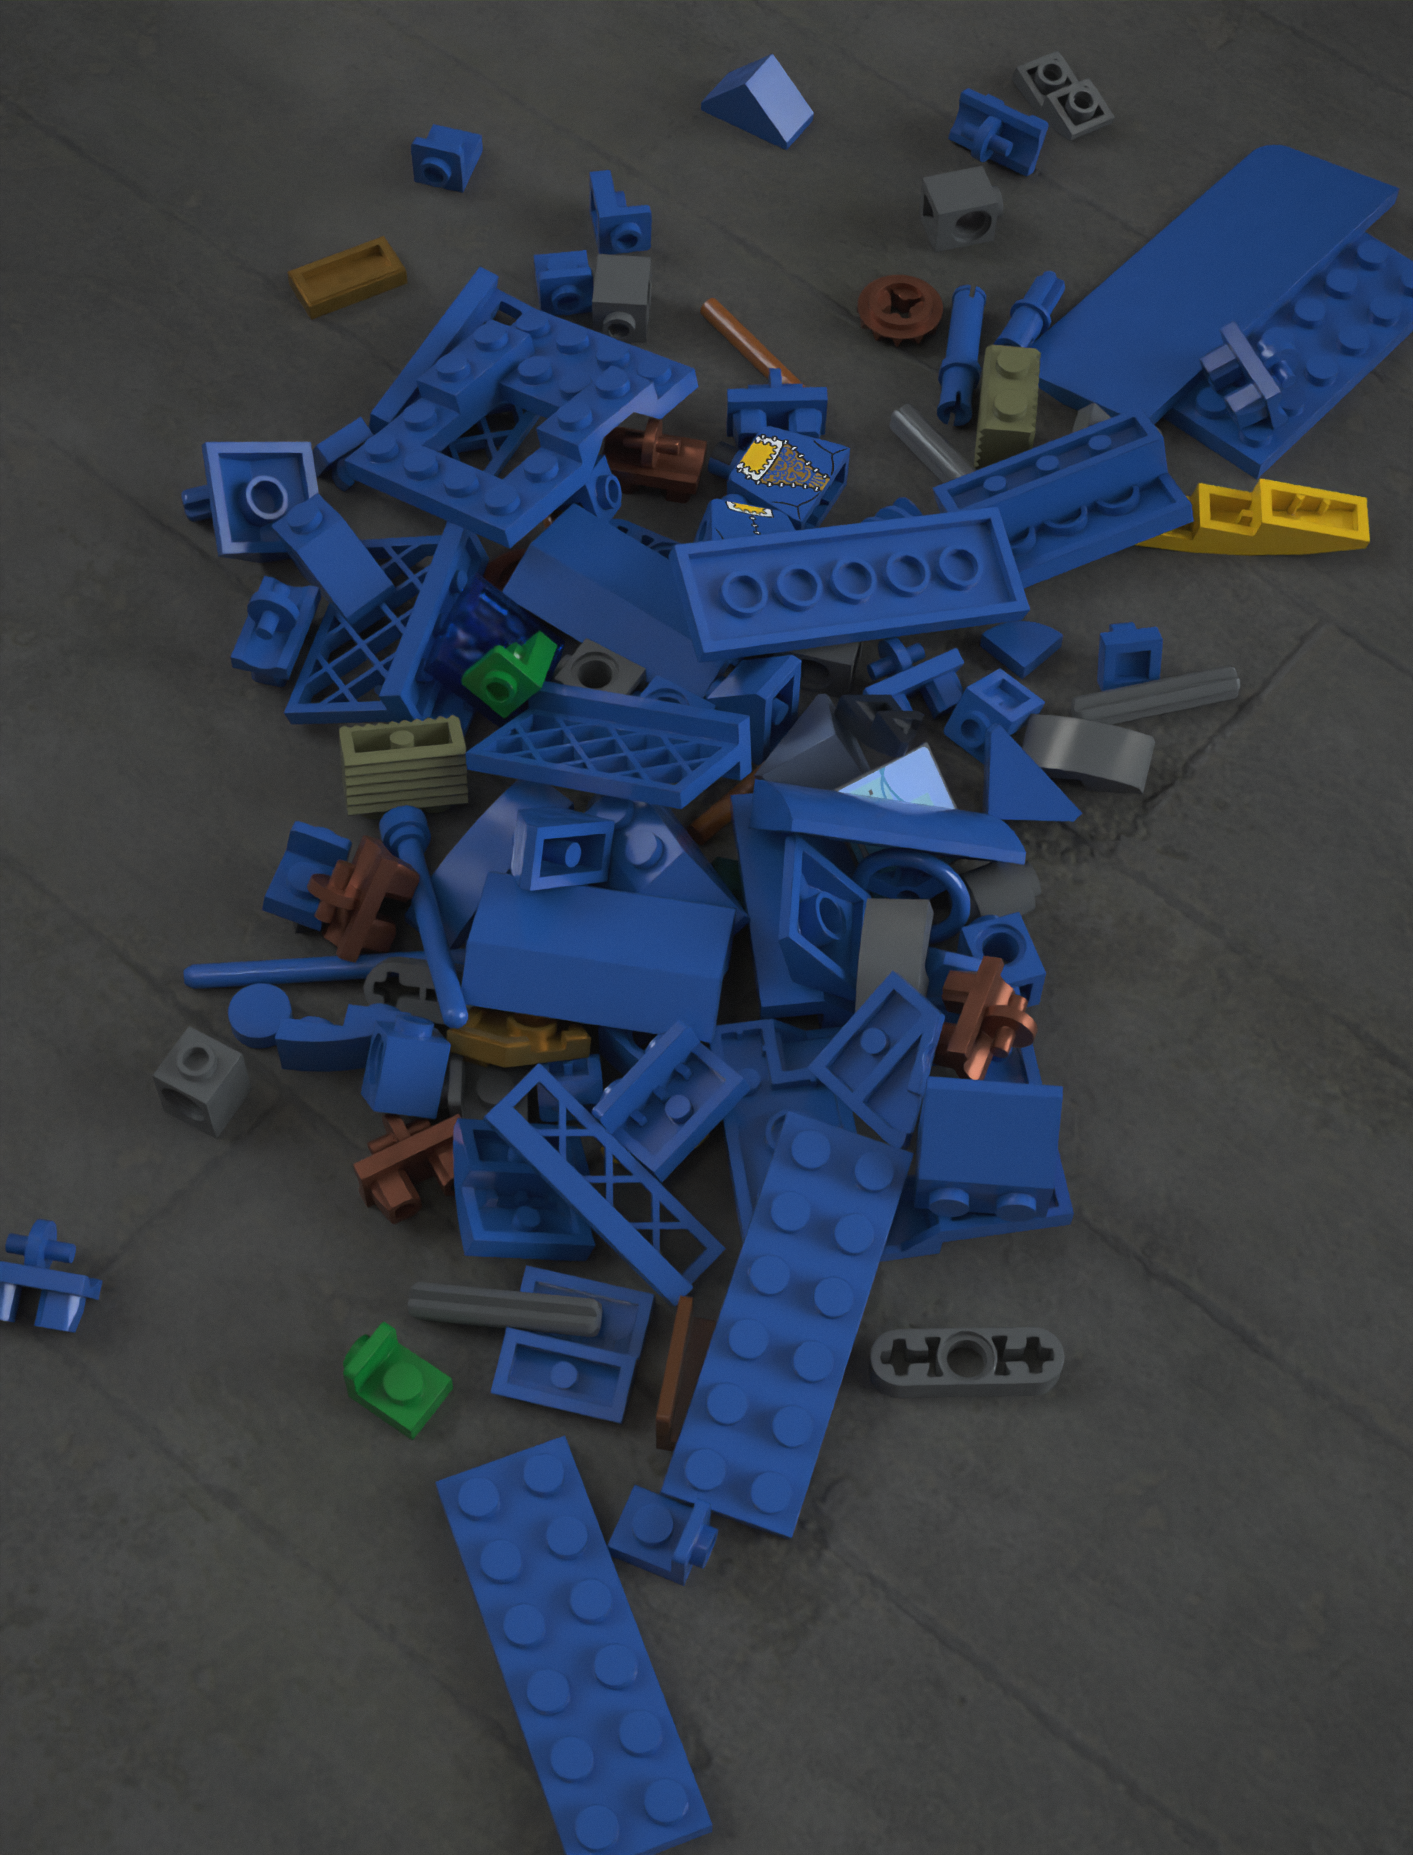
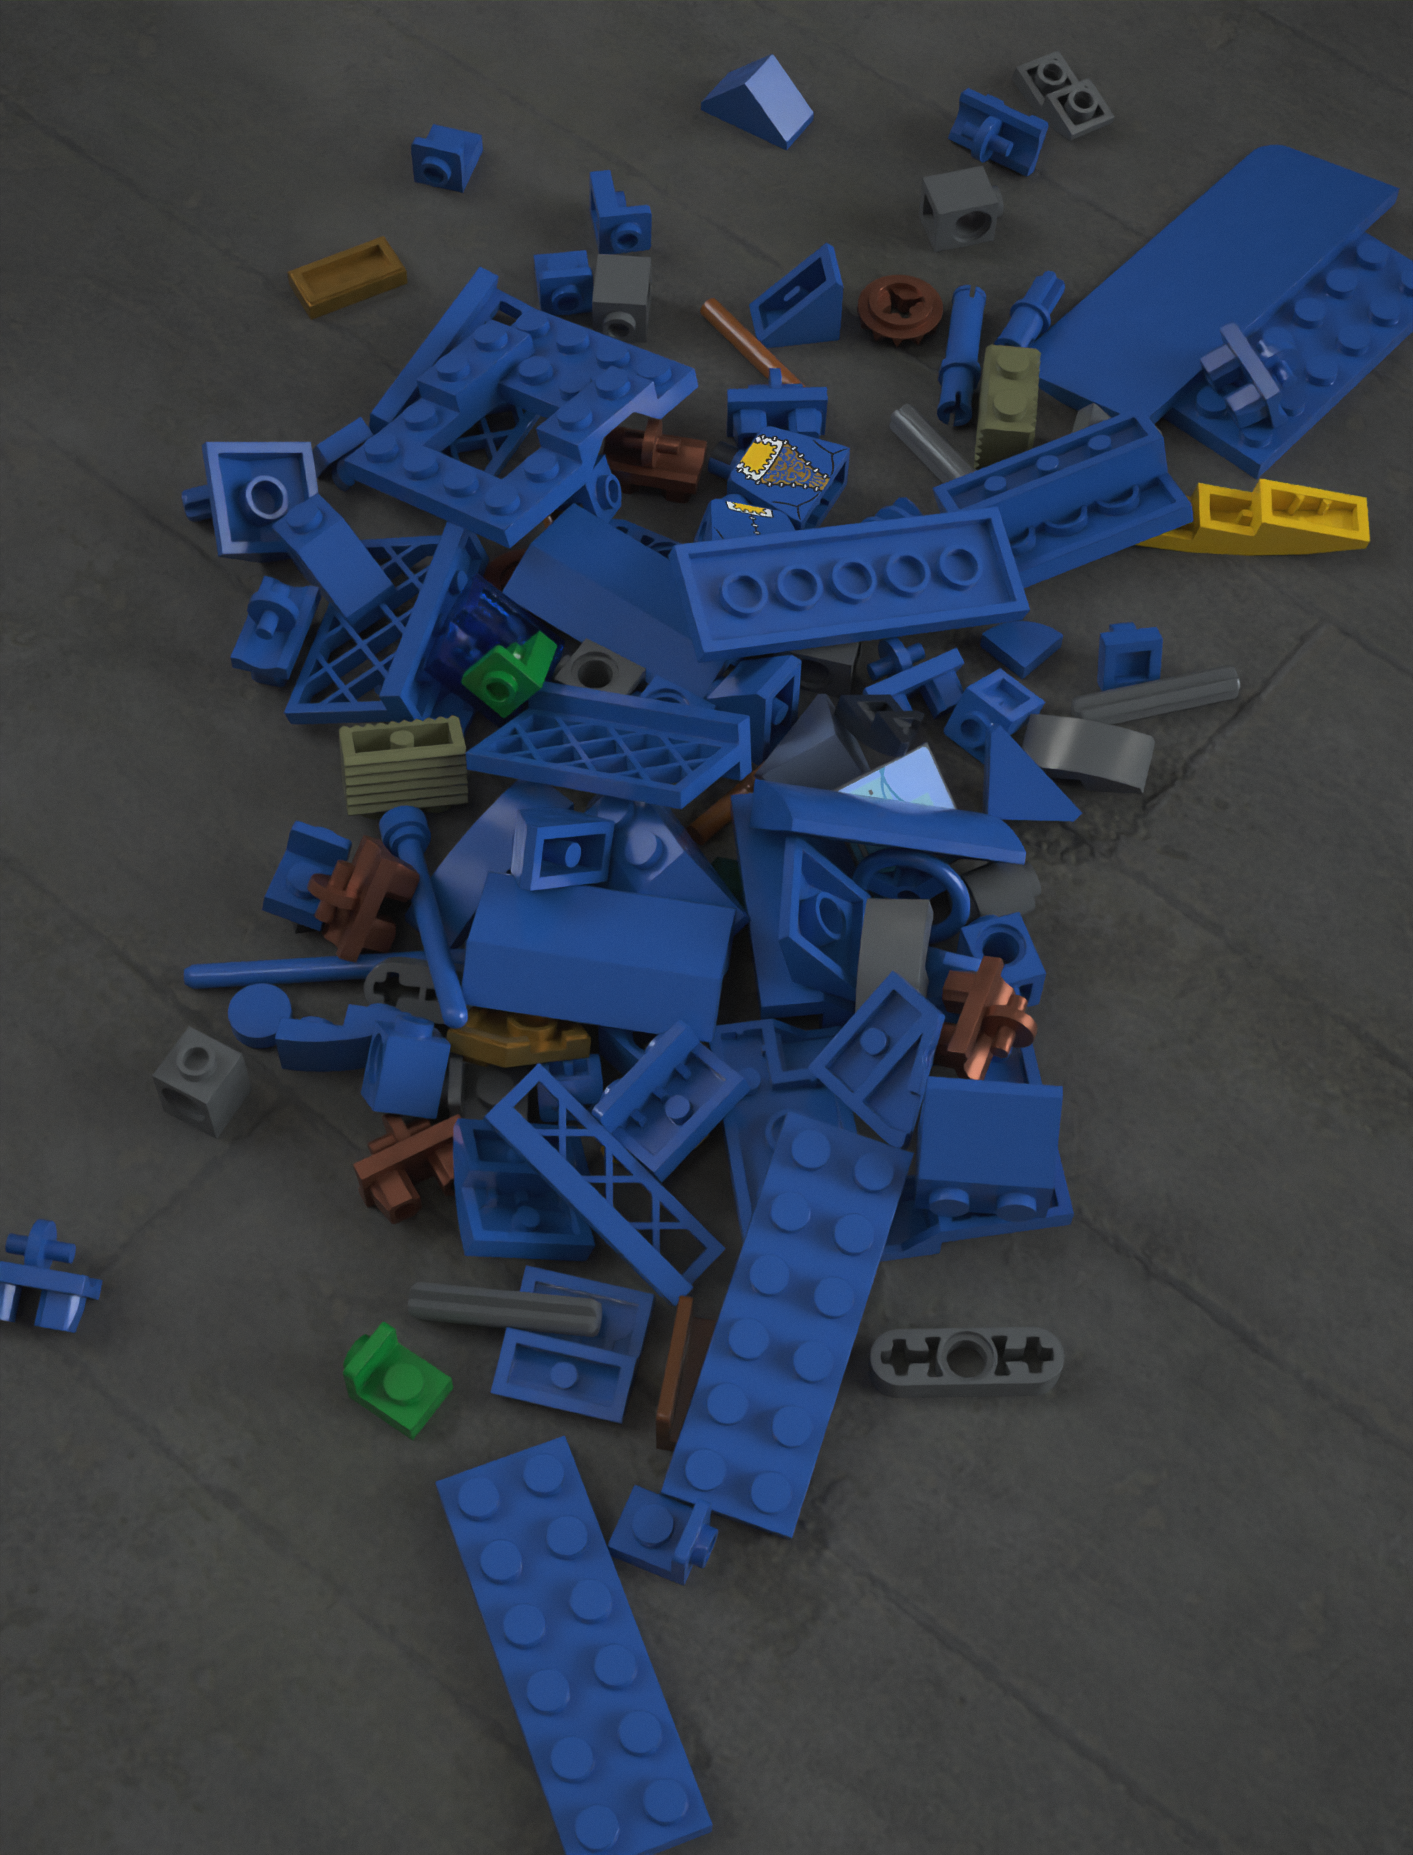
none -> blue slope [749,242,844,348]

